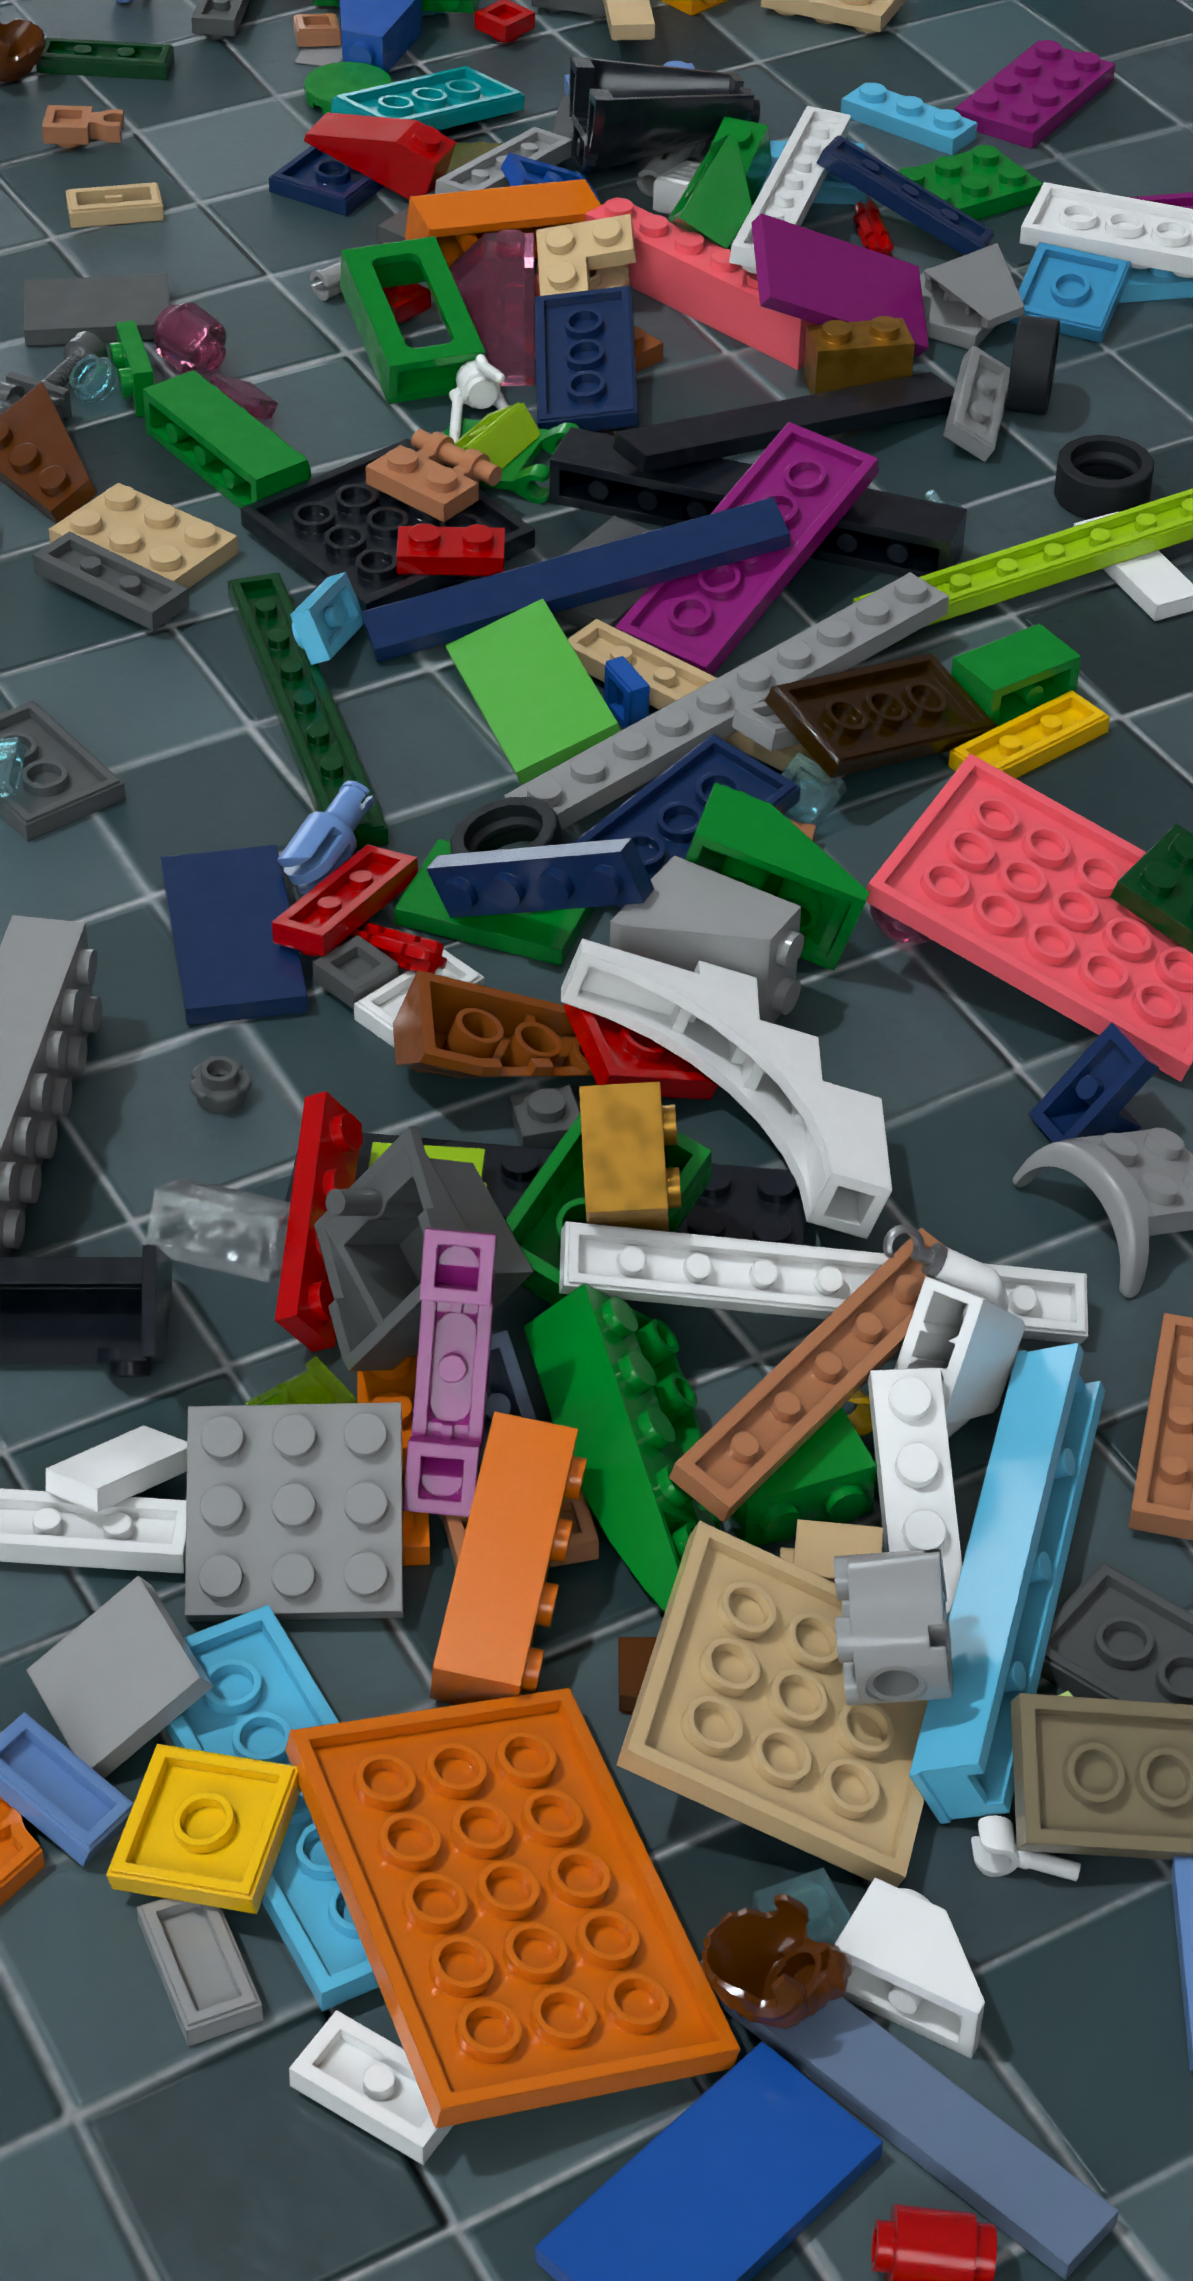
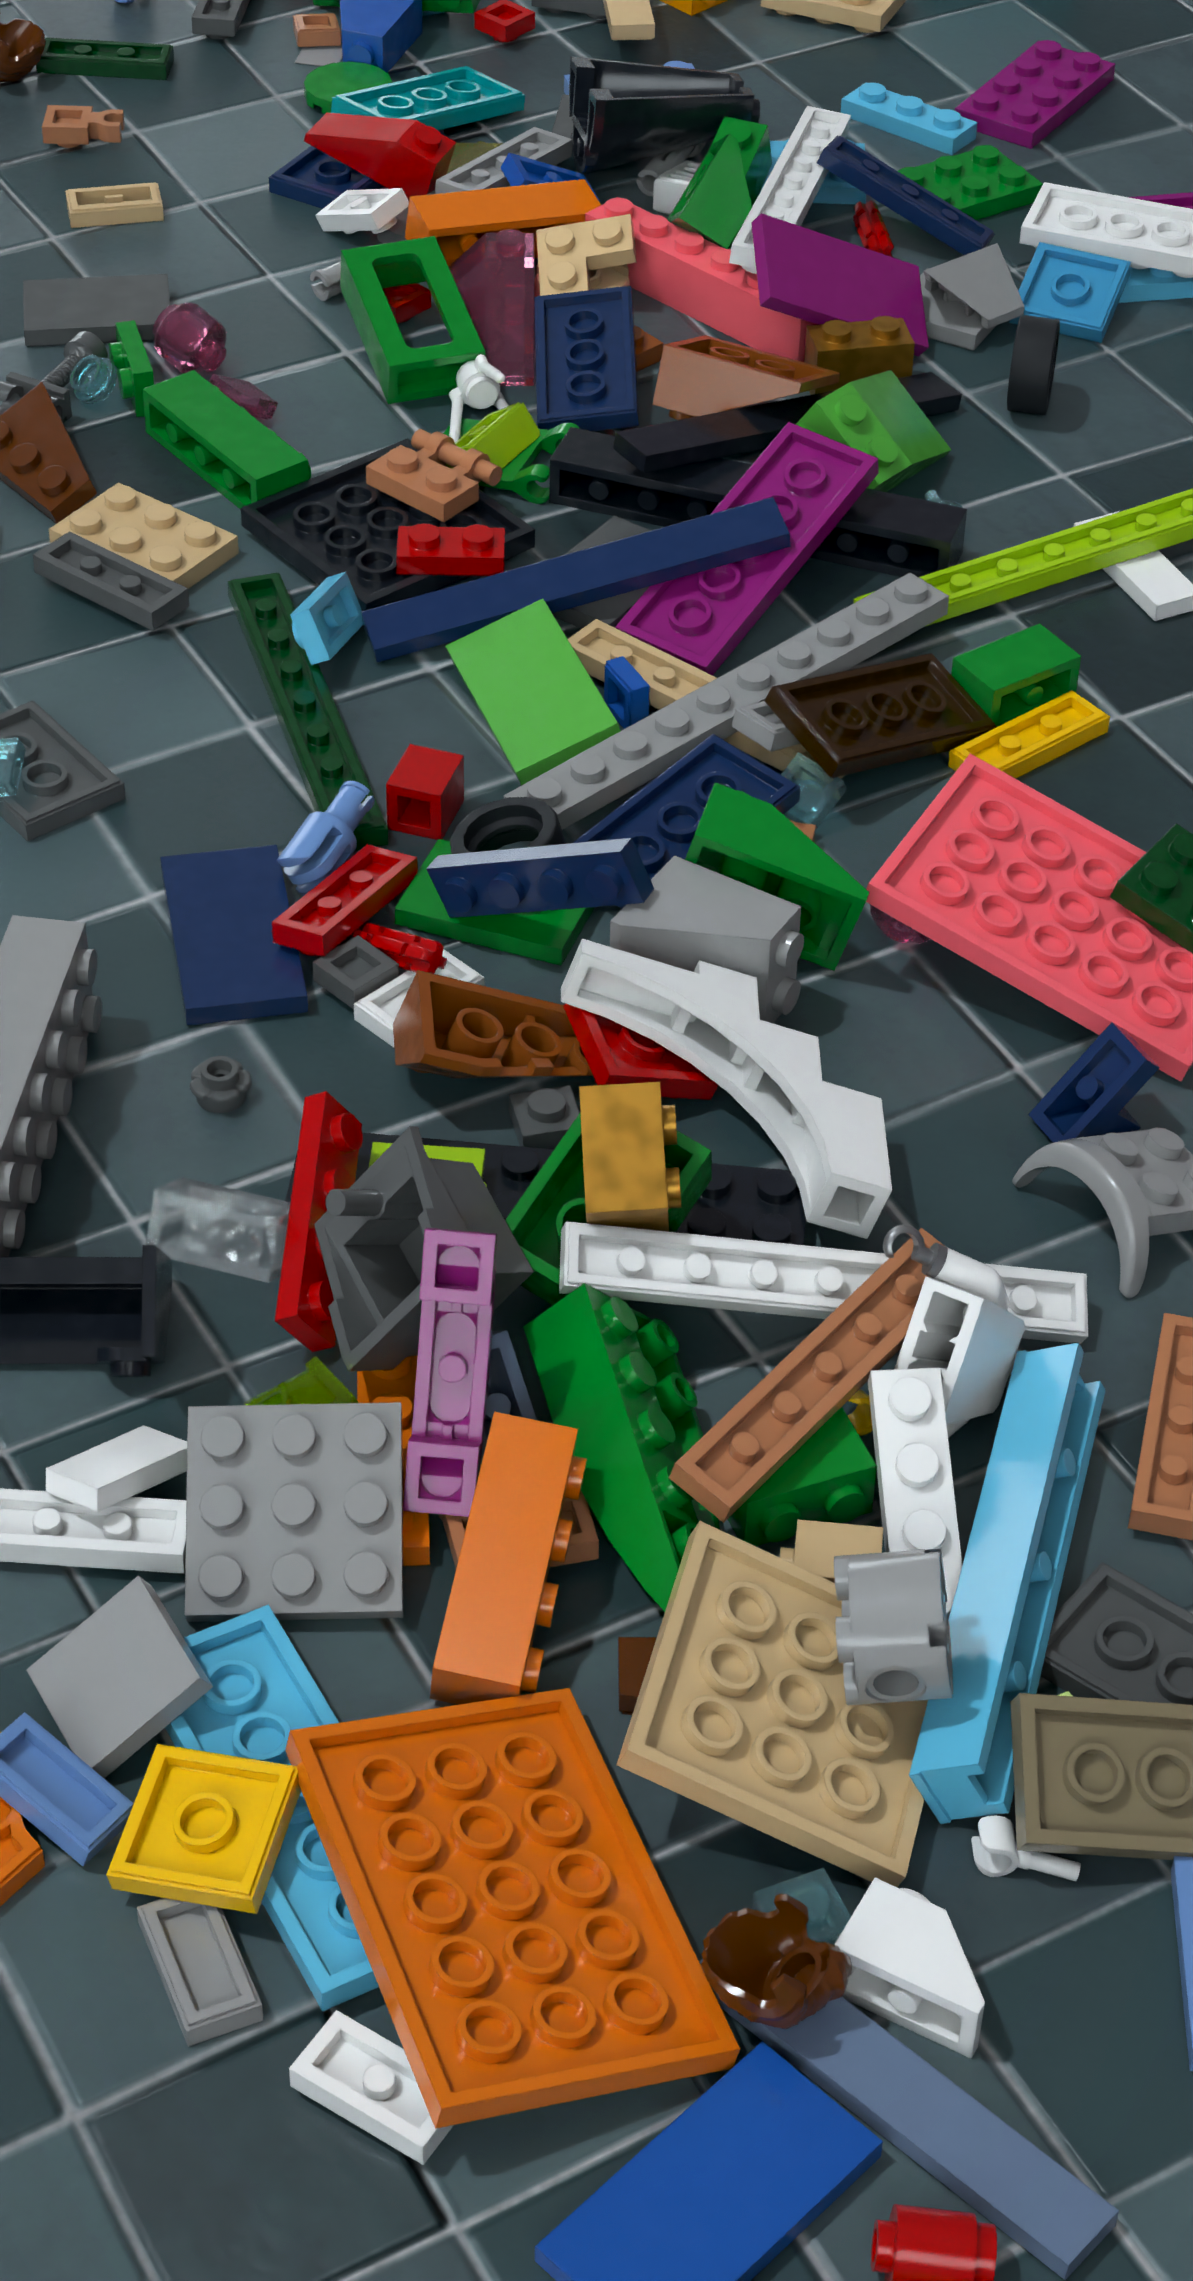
light grey tile [943,345,1010,462] -> none
black tyre [1054,434,1154,519] -> none
none -> white plate [315,188,409,234]
none -> red brick [386,744,464,840]
none -> dark orange slope [652,335,840,420]
none -> bright green slope [795,370,951,492]

